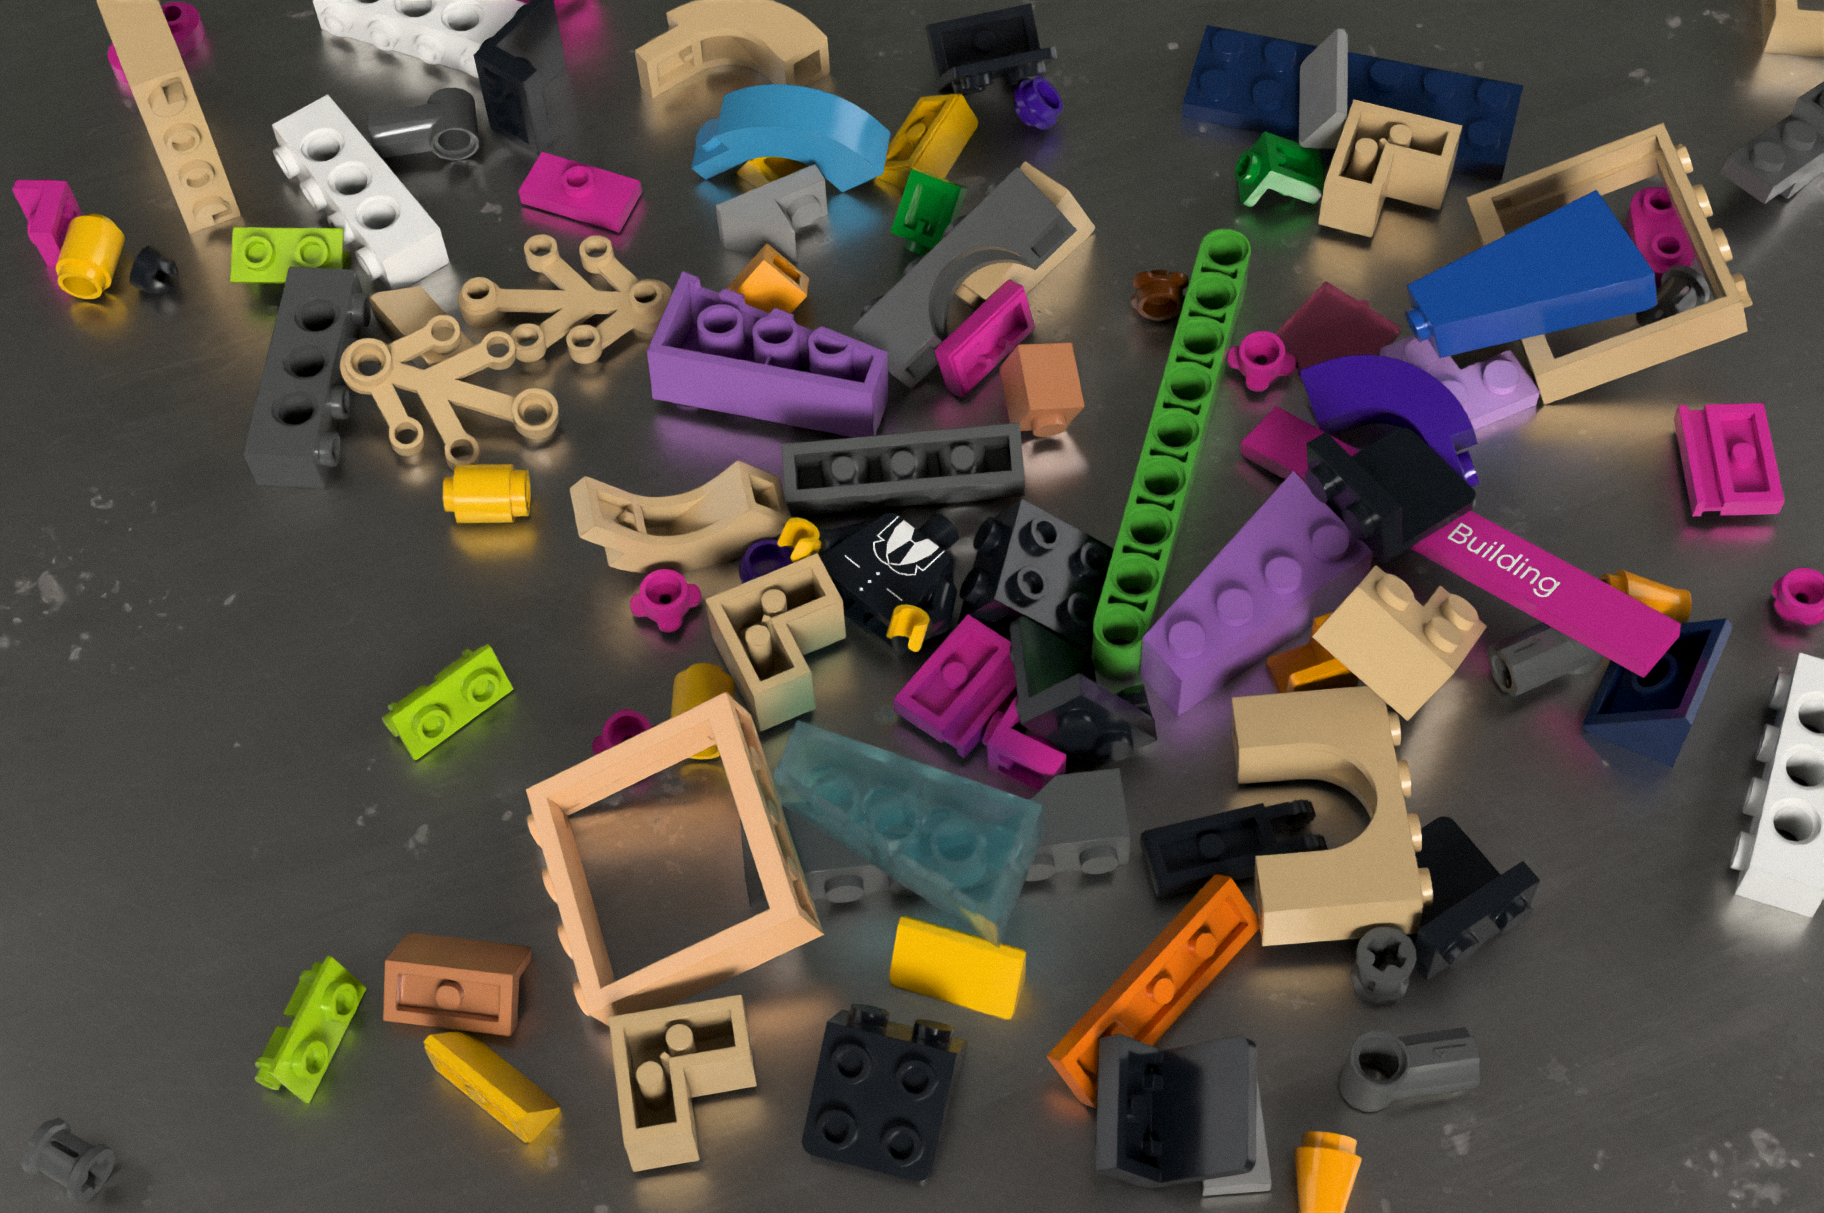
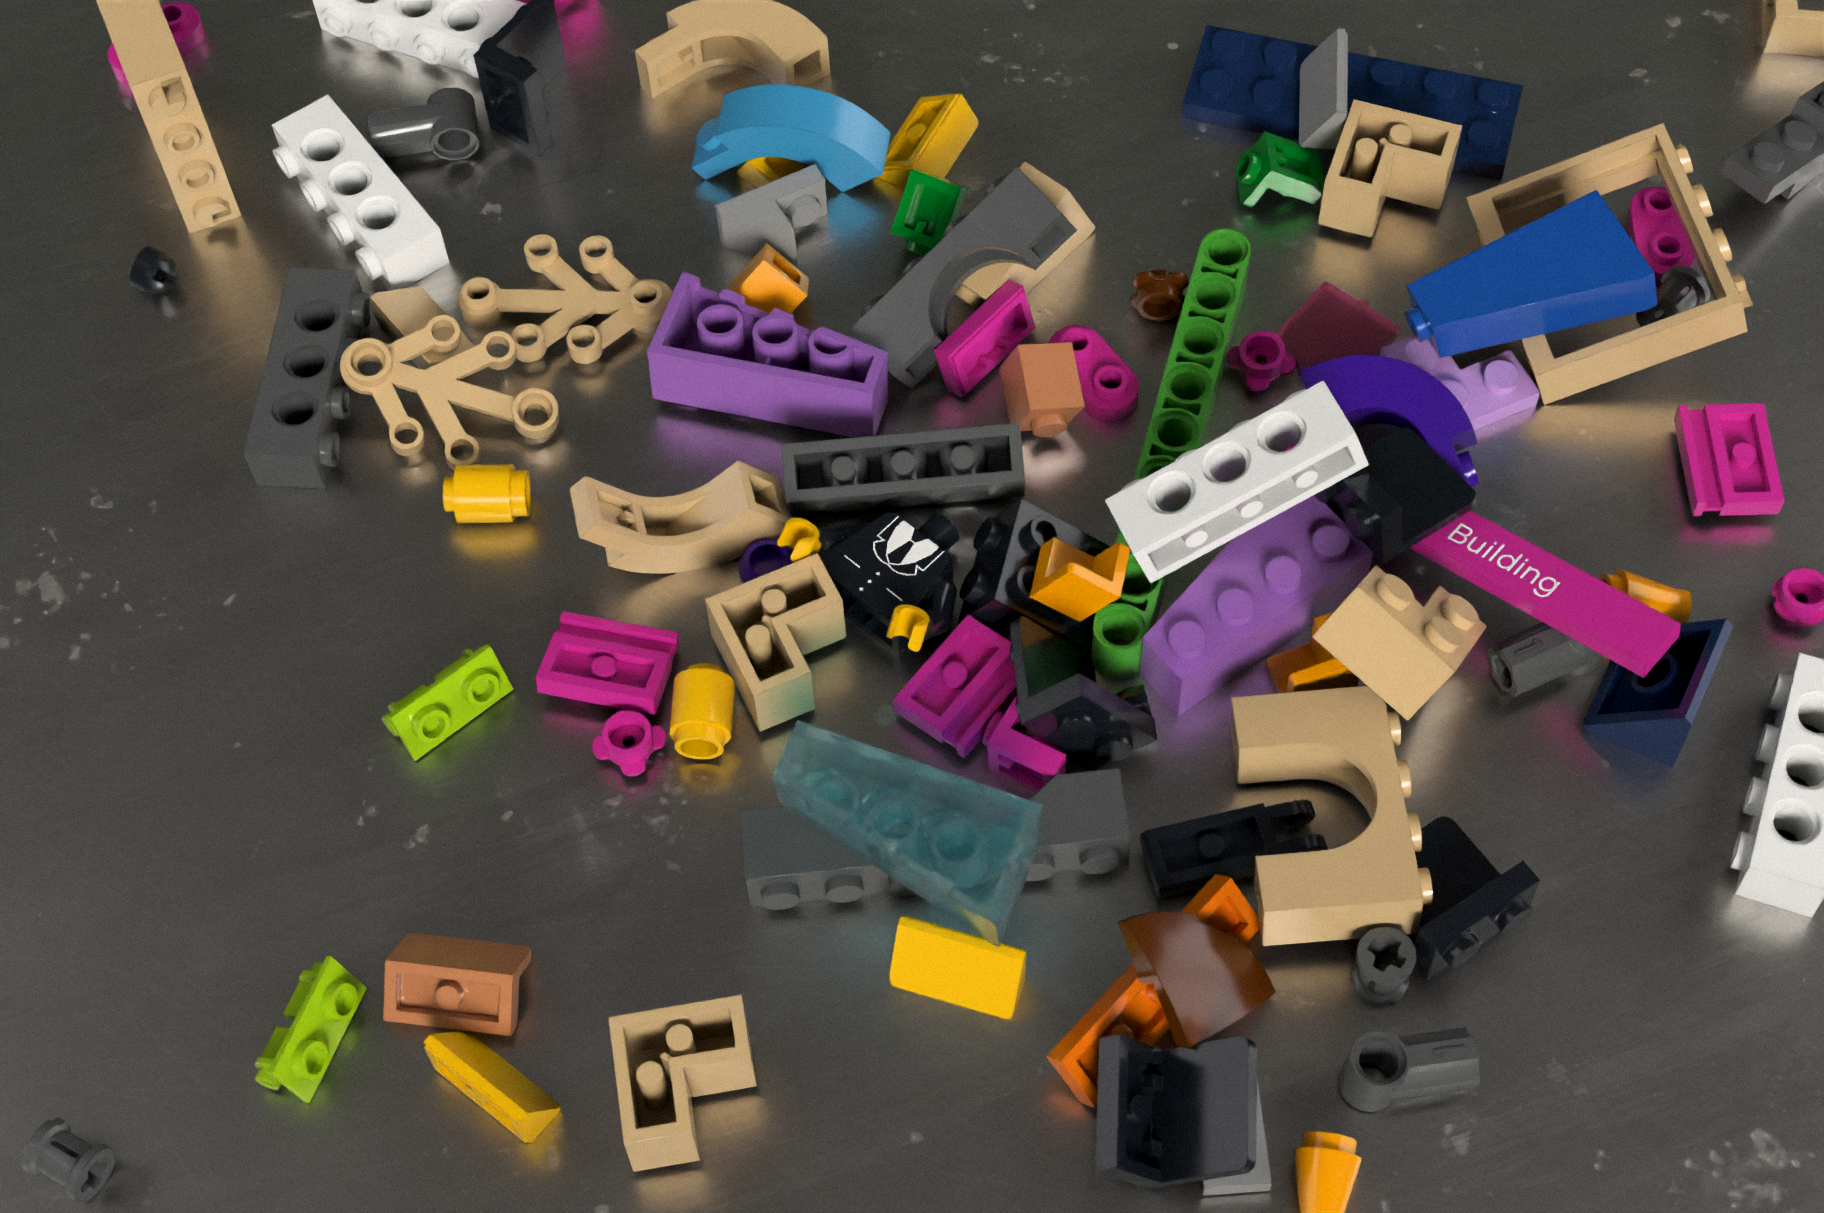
dark pink bracket [12,179,84,267] -> none
yellow brick [55,214,125,299] -> none
lime hinge [230,227,351,284] -> none
dark pink plate [518,152,642,233] -> none
light nougat window [526,692,824,1026] -> none
dark pink plate [630,569,702,632] -> none
black bracket [802,1004,969,1182] -> none
black bracket [925,3,1058,96] -> none
dark purple plate [1014,77,1063,130] -> none
none -> dark pink plate [535,611,680,715]
none -> light orange panel [1029,537,1130,622]
none -> dark pink plate [1049,325,1139,423]
none -> white brick [1105,380,1369,583]
none -> reddish brown brick [1118,911,1275,1048]

